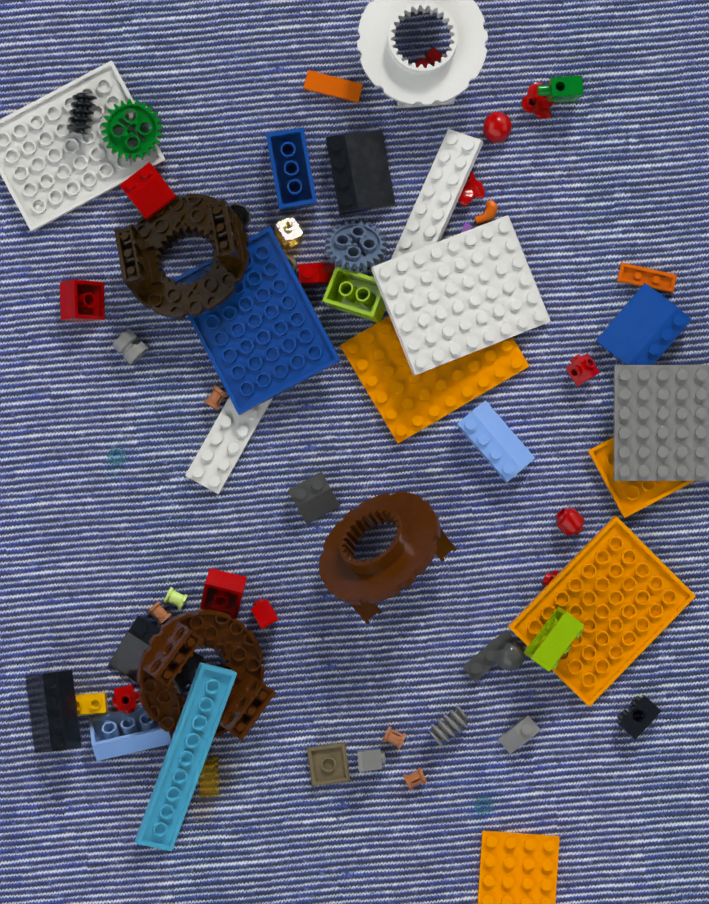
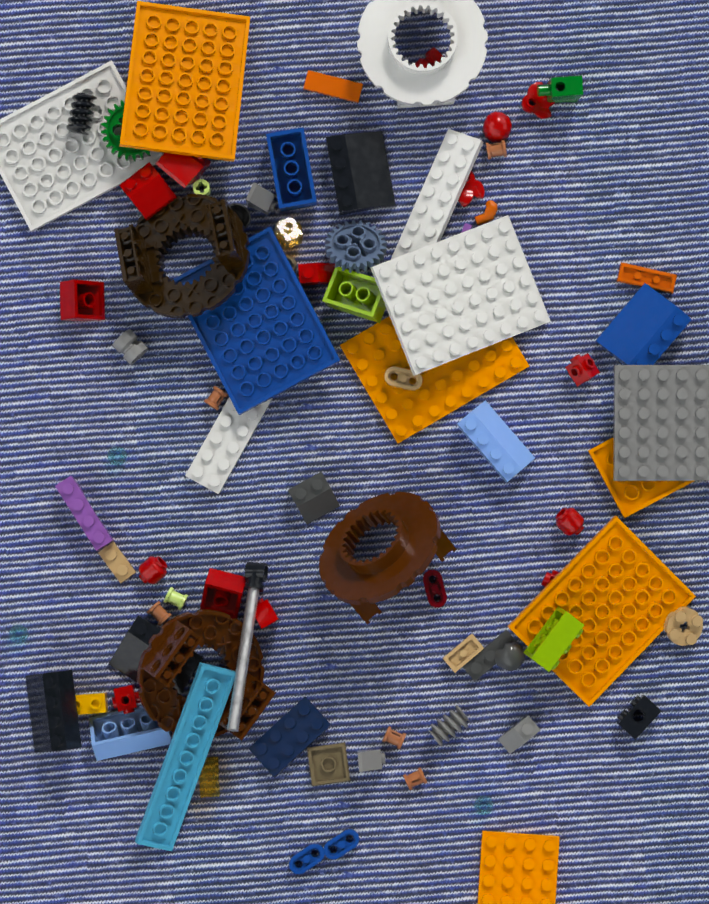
none -> clear light blue plate [9,625,28,644]
none -> medium lavender arch [55,476,114,551]
none -> tan plate [98,541,136,584]
none -> light orange plate [119,1,250,162]
none -> red head [139,556,167,584]
none -> red slope [155,153,211,188]
none -> yellowish green bush [193,179,211,196]
none -> flat silver piece [227,562,268,732]
none -> light grey slope [246,182,277,215]
none -> dark blue plate [248,696,332,778]
none -> blue plate [289,843,325,874]
none -> blue plate [324,829,359,860]
none -> tan plate [384,367,422,391]
none -> dark red plate [423,570,447,608]
none -> tan plate [443,634,484,673]
none -> nougat bush [485,140,507,160]
none -> tan plate [664,607,703,646]

